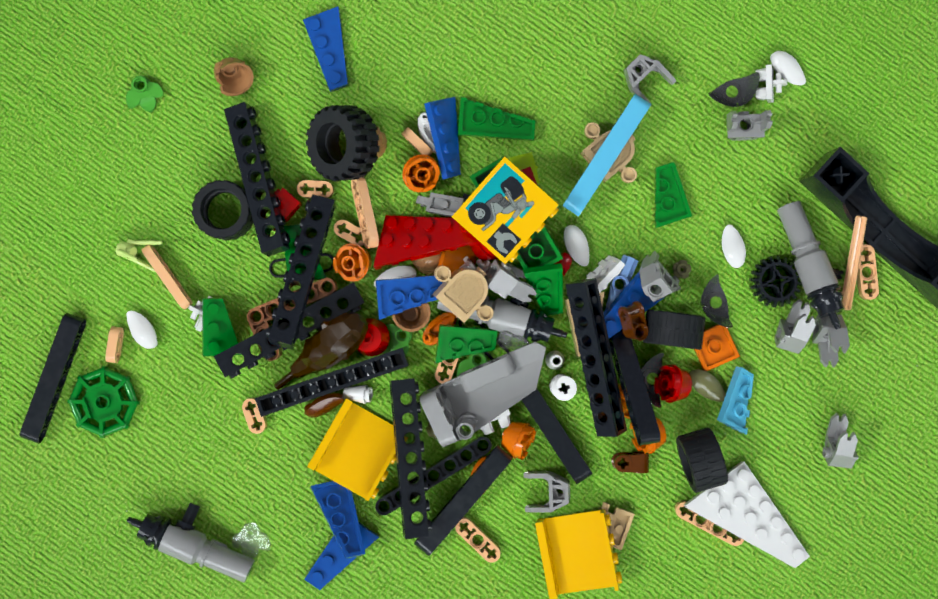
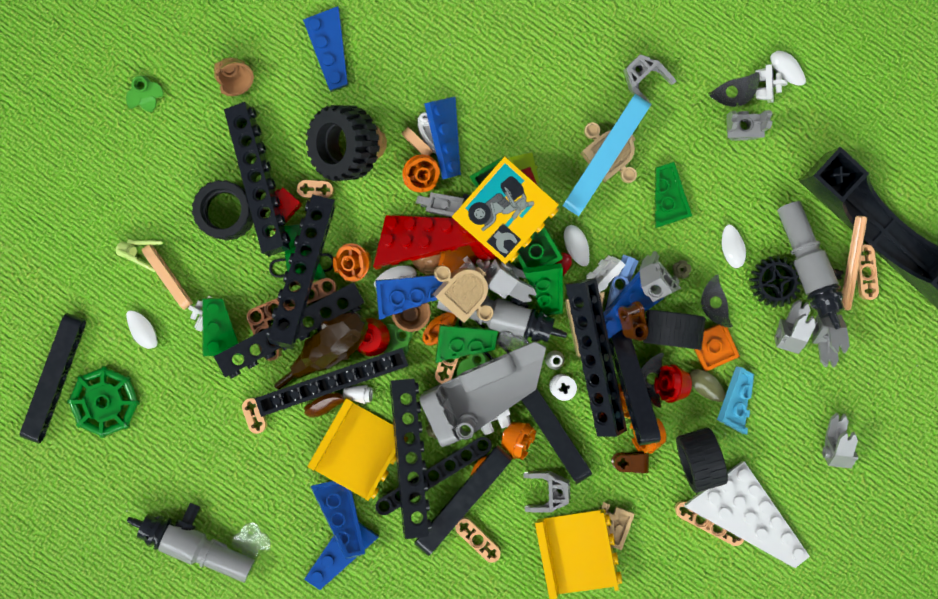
light nougat beam [105,326,124,363] -> none
light nougat beam [334,220,364,246] -> none
light nougat beam [351,177,379,249] -> none
green wing [458,97,536,141] -> none

